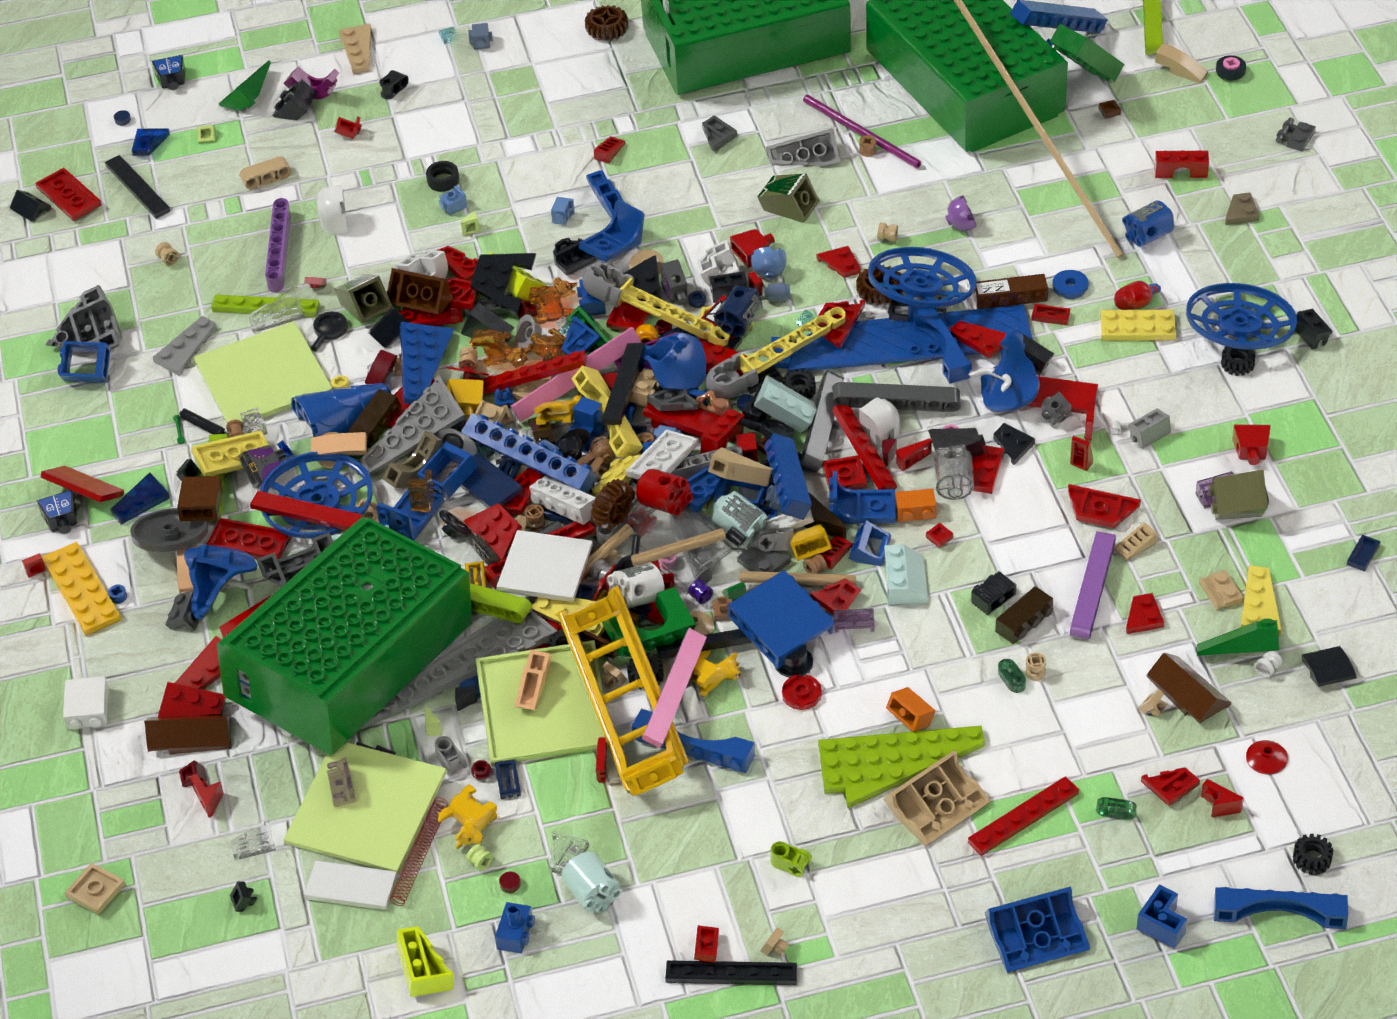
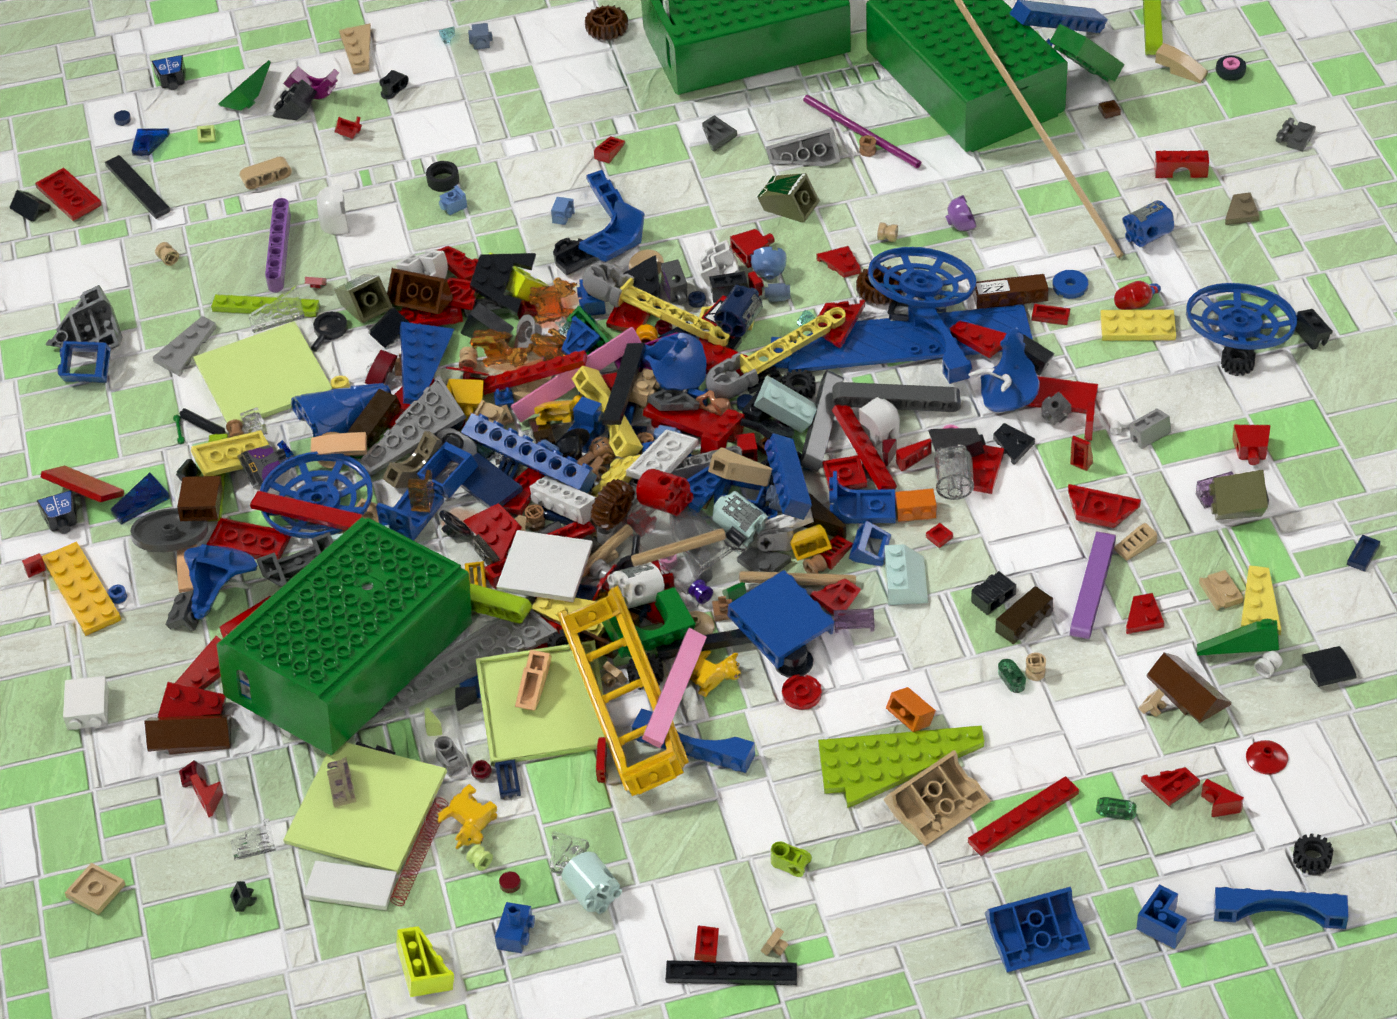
yellowish green slope [460,211,480,236] -> none

